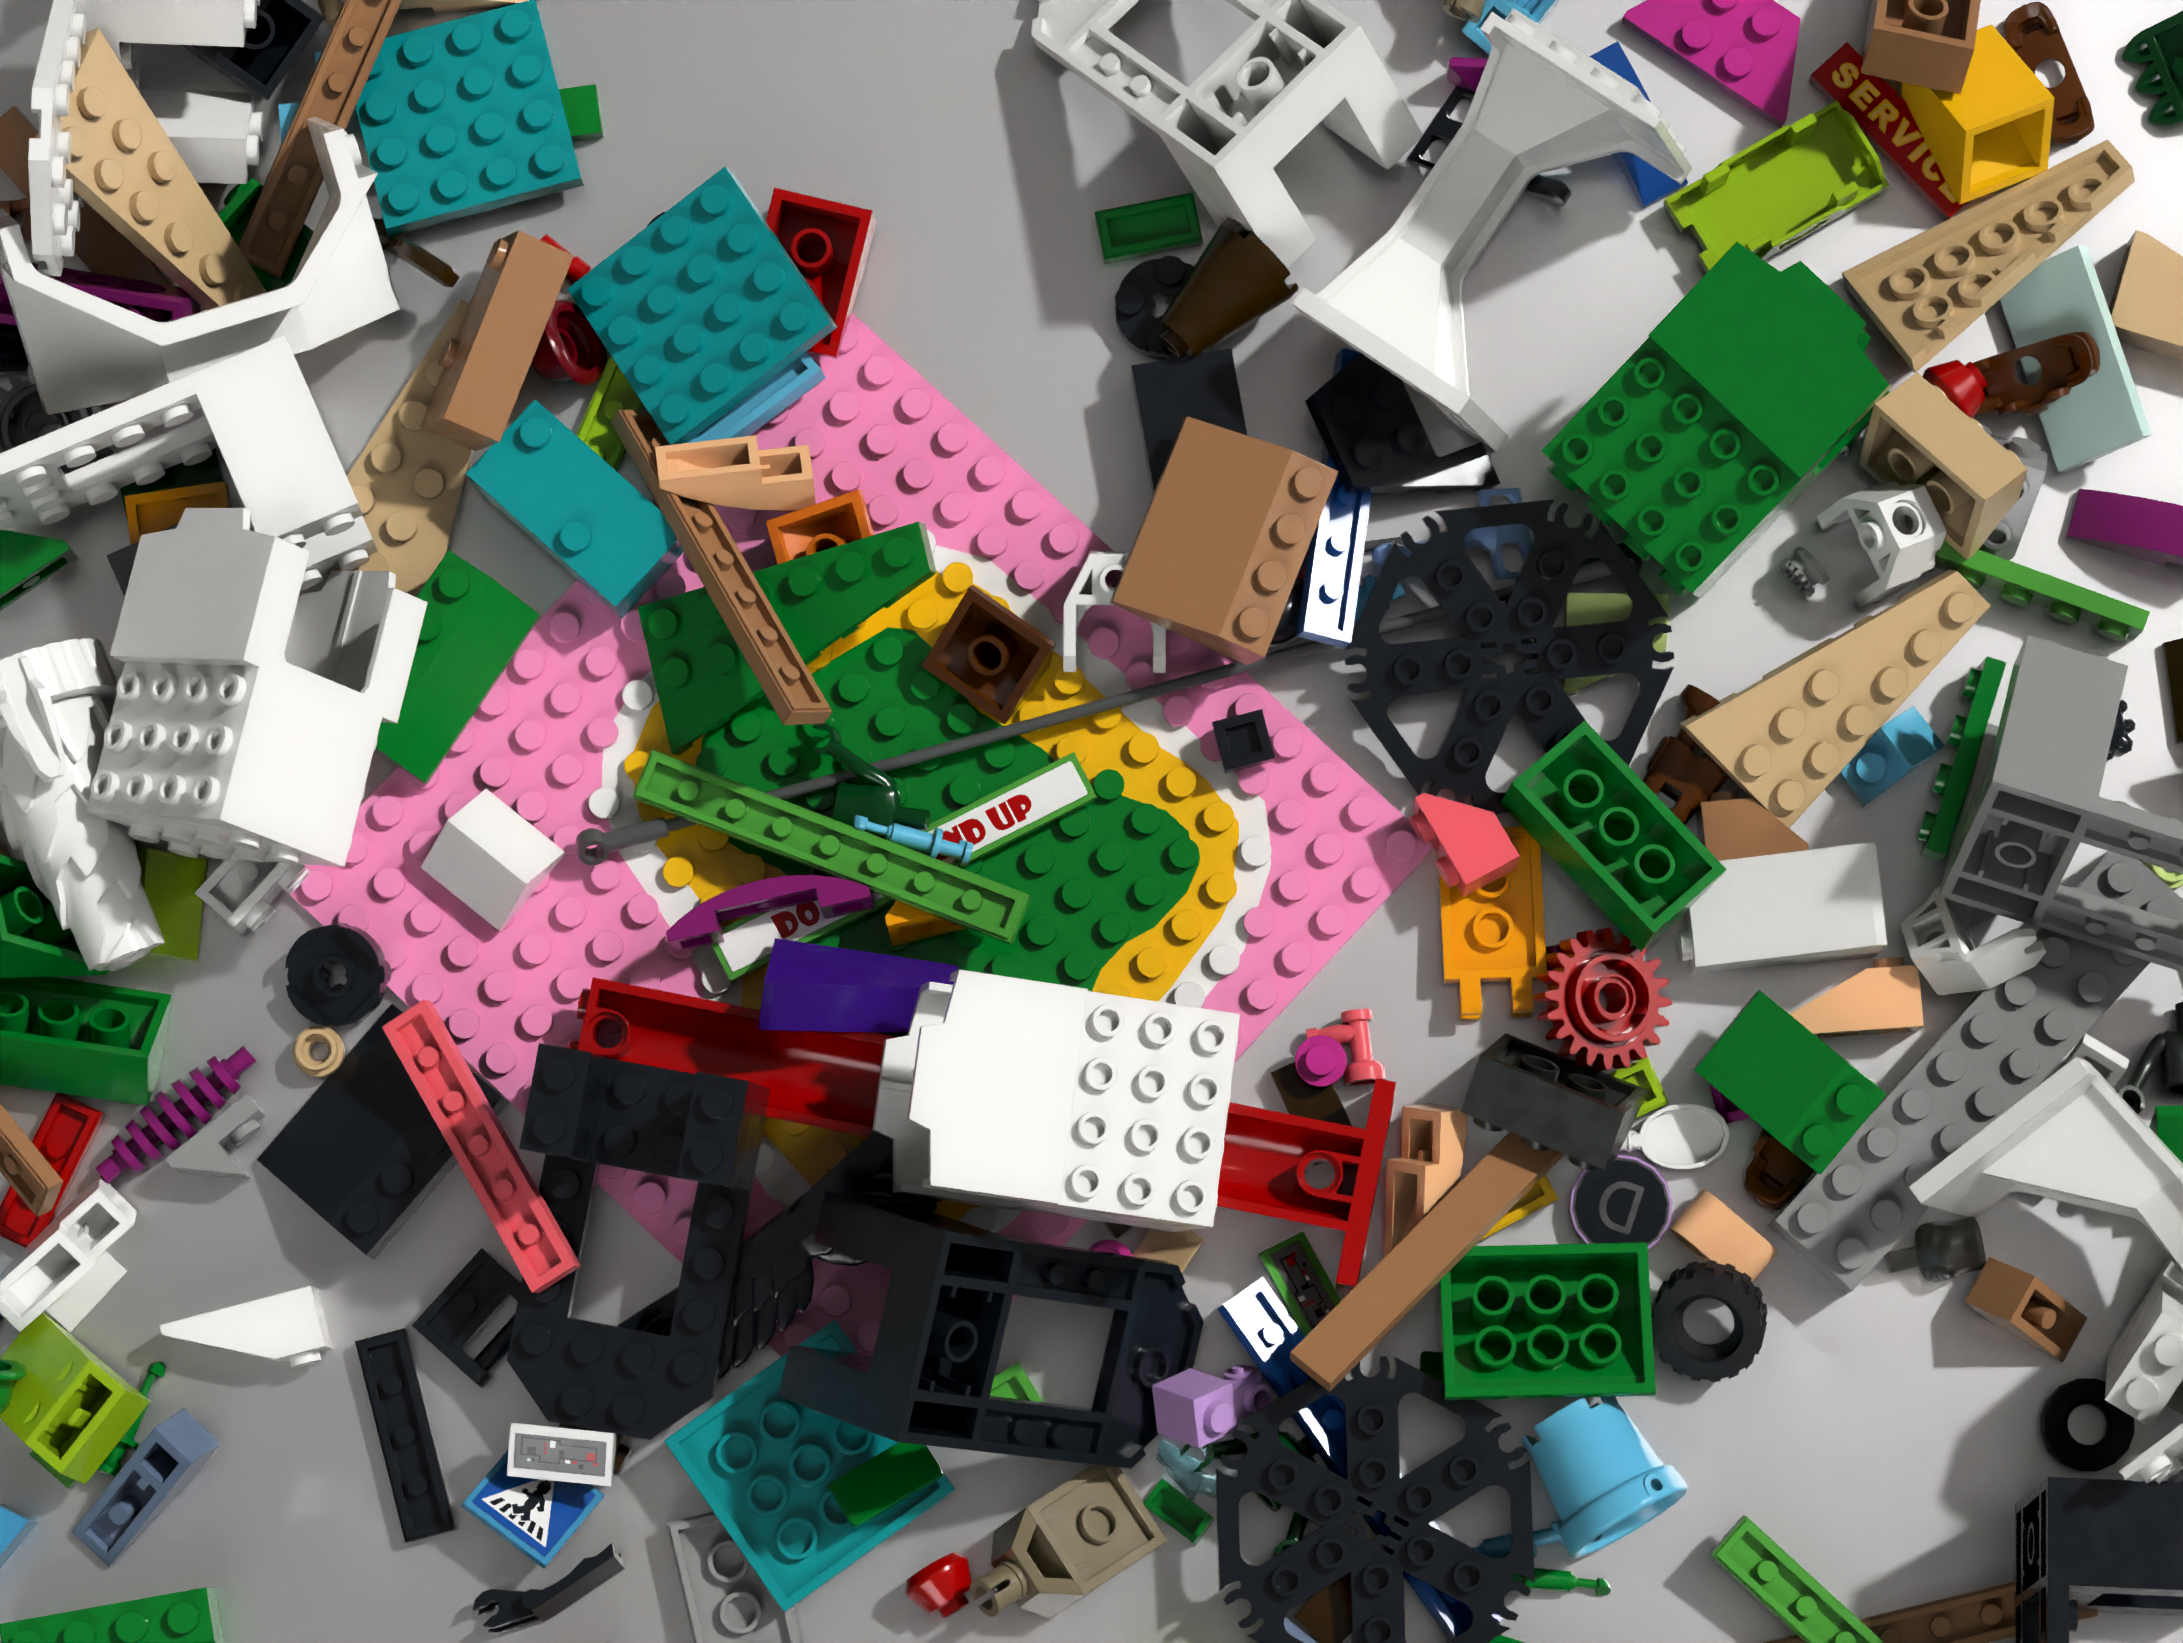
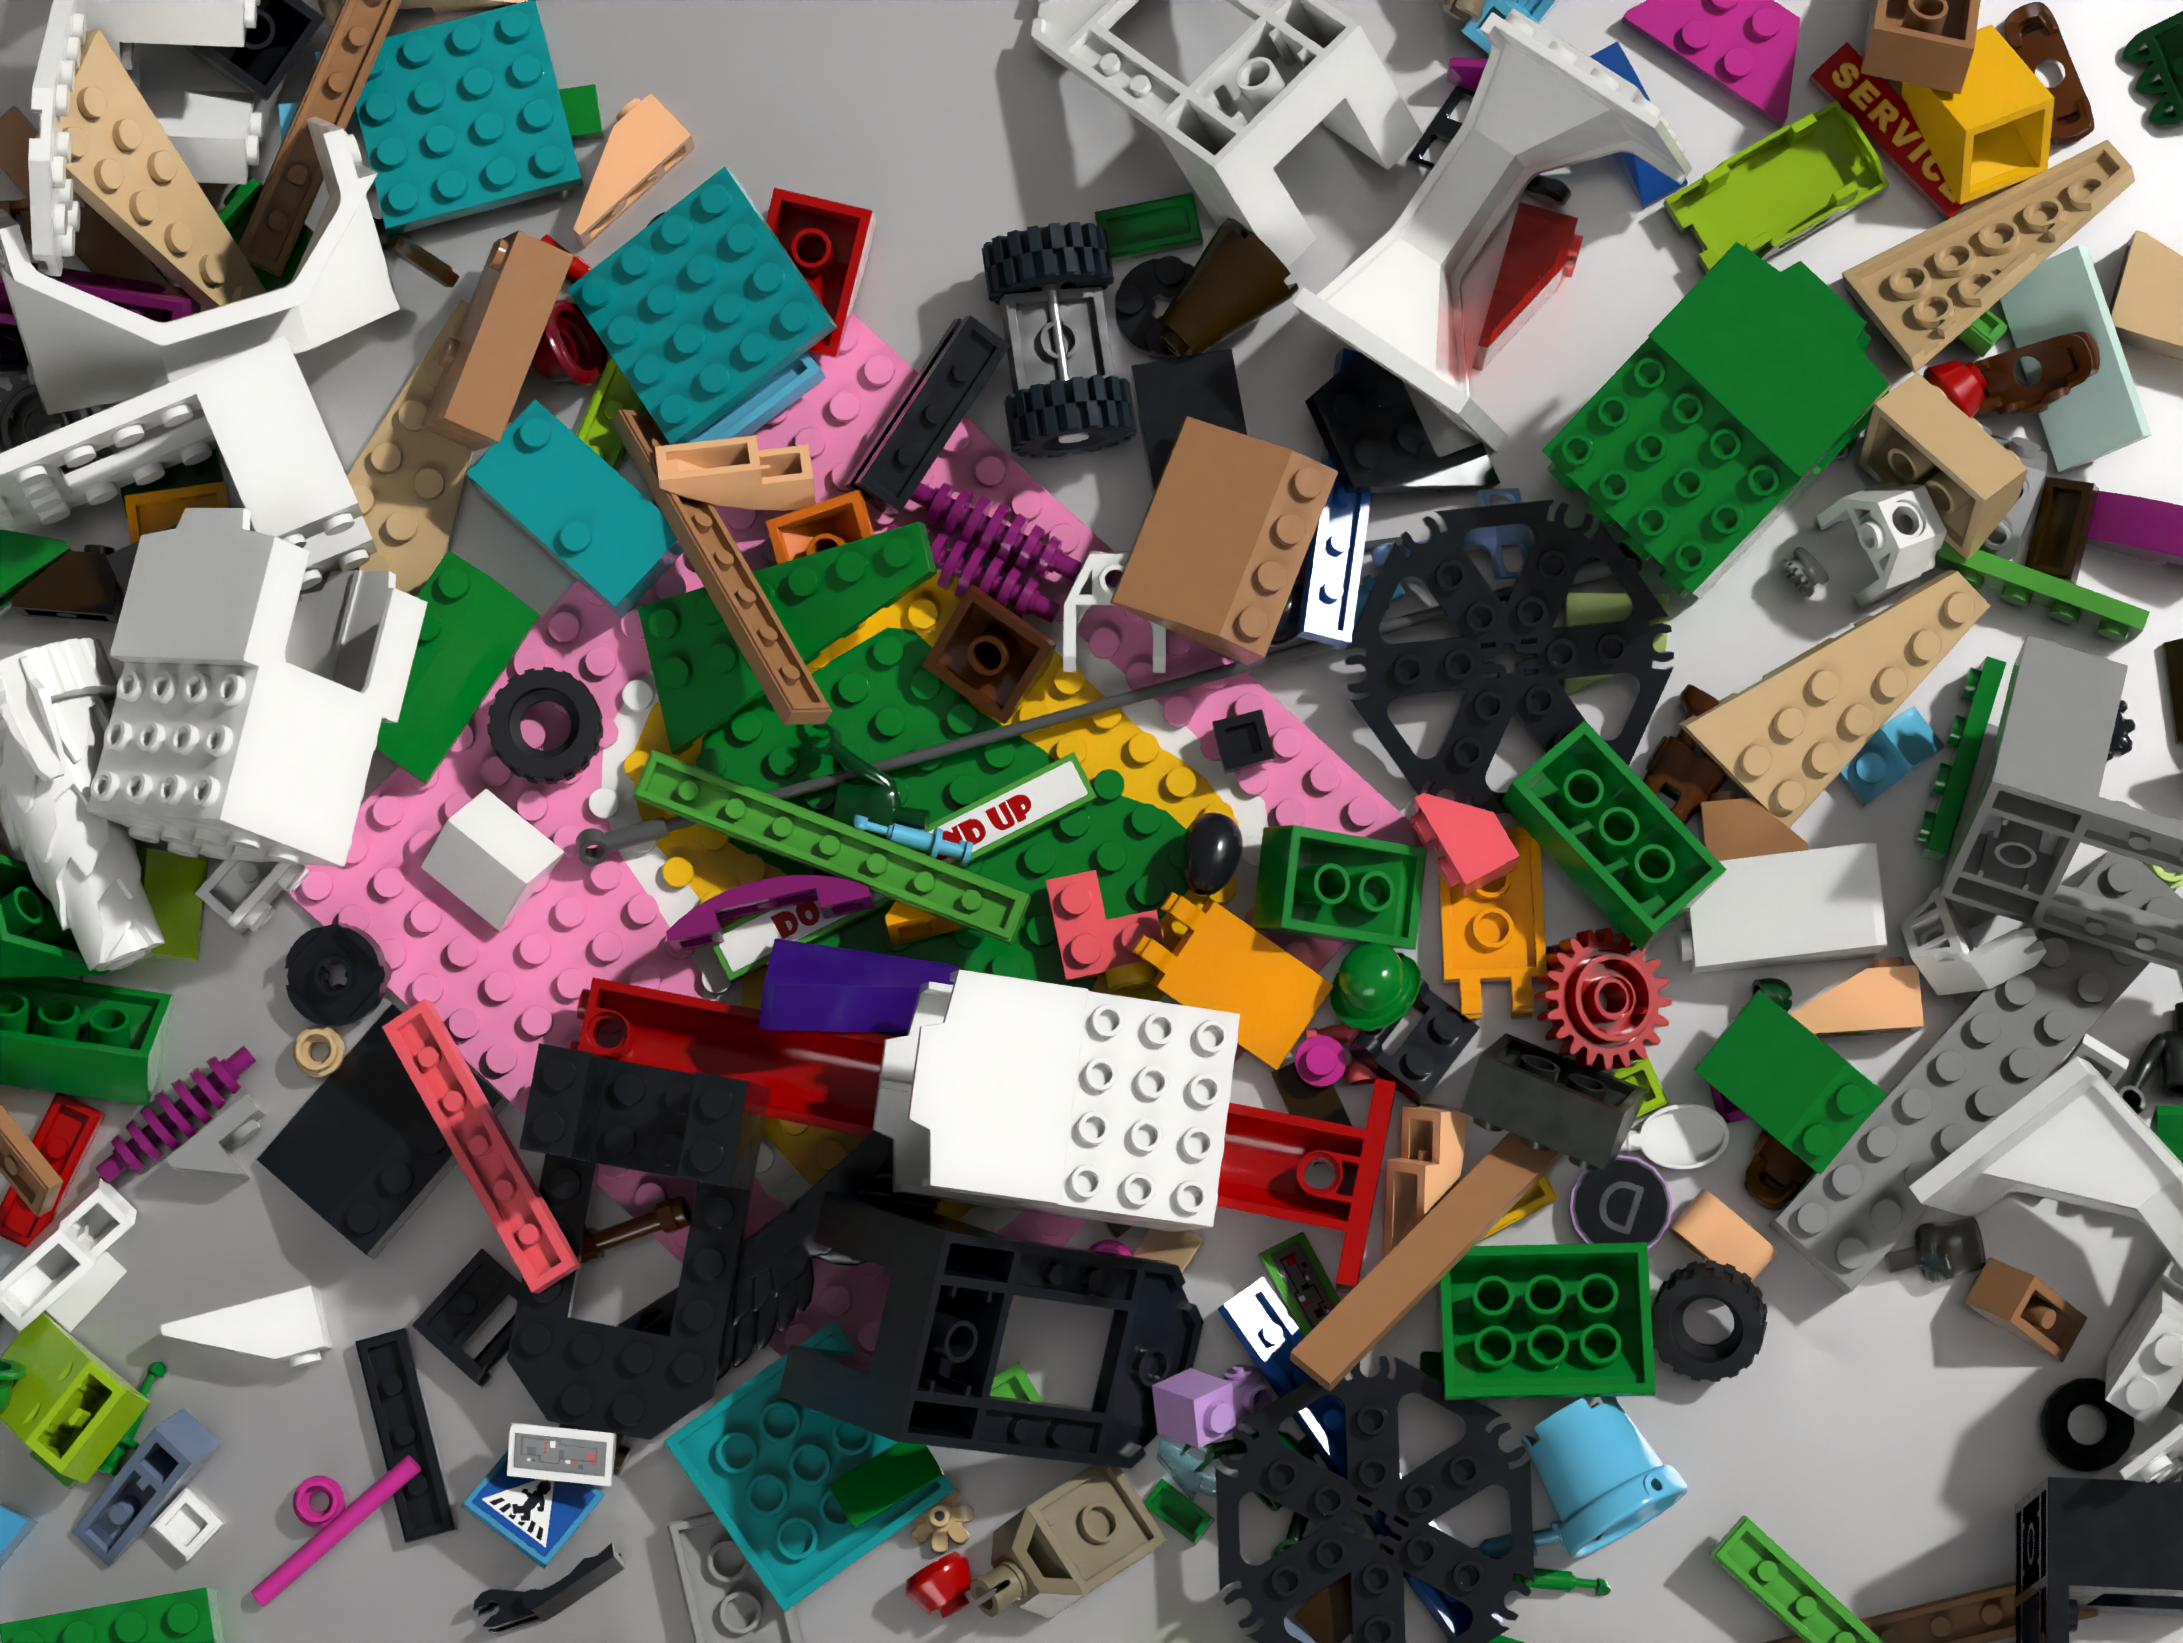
none -> dark brown slope [11,545,125,624]
none -> white tile [150,1488,226,1562]
none -> dark pink bar [251,1455,421,1607]
none -> dark pink plate [293,1476,346,1528]
none -> black tyre [487,667,604,785]
none -> light nougat slope [573,92,695,248]
none -> reddish brown bar [581,1195,692,1264]
none -> black brick [844,315,1011,515]
none -> magenta piece [887,524,1060,623]
none -> magenta piece [909,482,1083,581]
none -> tan plant [910,1487,975,1554]
none -> black plate [981,222,1137,458]
none -> coral plate [1046,870,1164,983]
none -> yellow tile [1104,961,1157,993]
none -> light orange tile [1131,891,1334,1070]
none -> black animal [1180,813,1243,896]
none -> green slope [1252,825,1427,950]
none -> green hat [1330,943,1421,1032]
none -> black plate [1348,978,1480,1107]
none -> clear red slope [1472,202,1584,371]
none -> dark green hinge [1752,978,1793,1012]
none -> bright green tile [1957,310,2009,358]
none -> dark brown tile [2025,477,2099,585]

